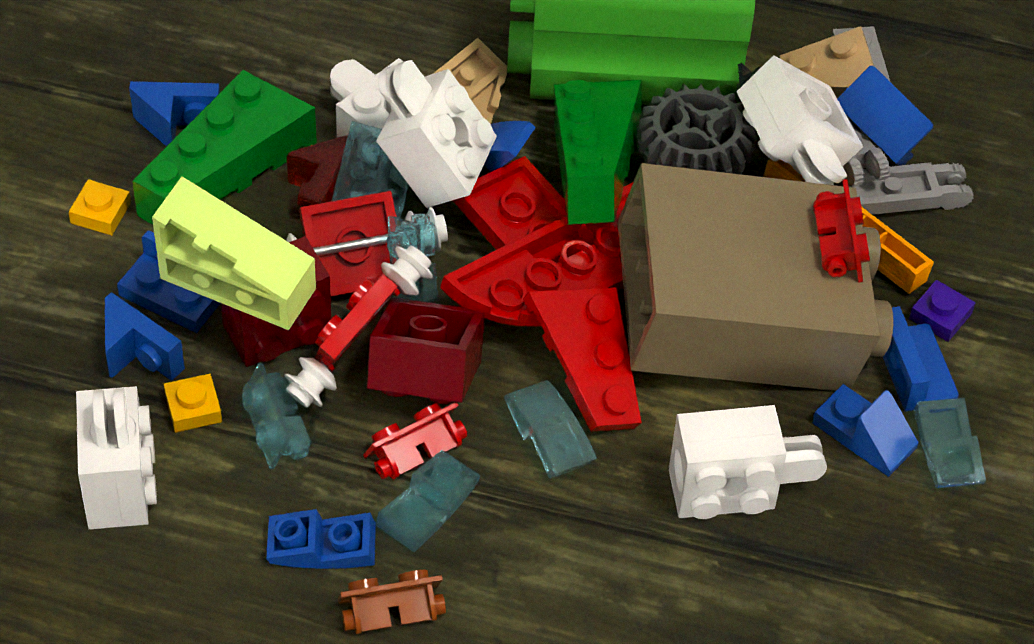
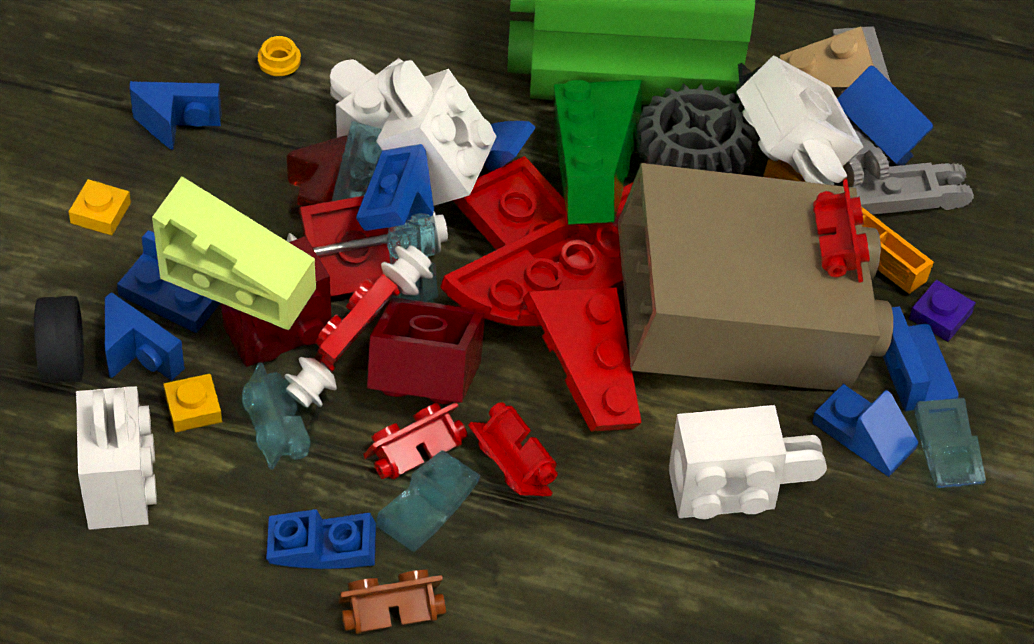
green wedge [132,70,317,225] -> none
tan wing [433,38,507,124] -> none
clear light blue slope [504,380,597,479] -> none
none -> black tyre [34,296,84,384]
none -> yellow plate [258,36,301,76]
none -> blue slope [356,144,434,231]
none -> red hinge [468,402,558,496]

